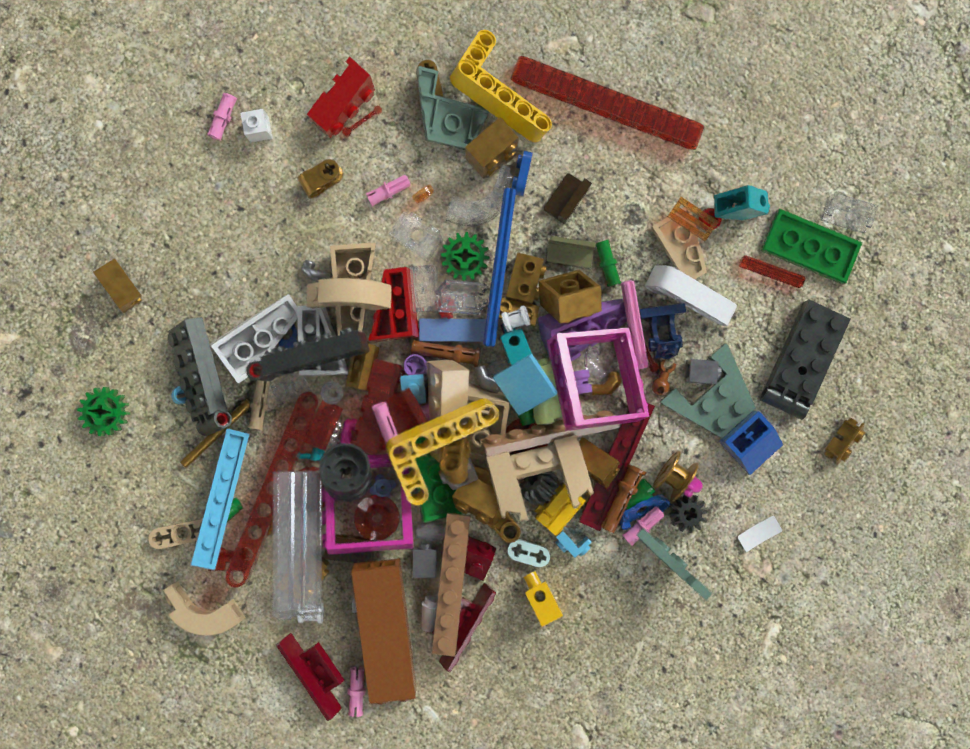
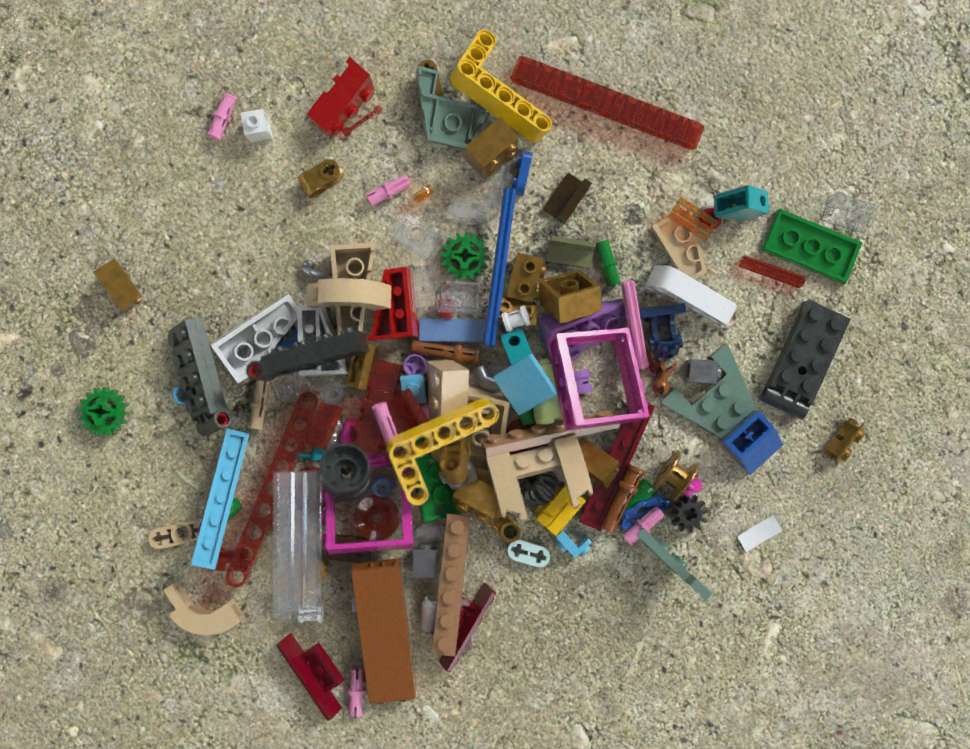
pearl gold bar [180,399,251,468] -> none
dark red bracket [441,536,496,581] -> none
yellow torso [523,571,563,627] -> none
clear arm [584,347,607,381] -> none
pearl gold arm [591,371,622,396] -> none

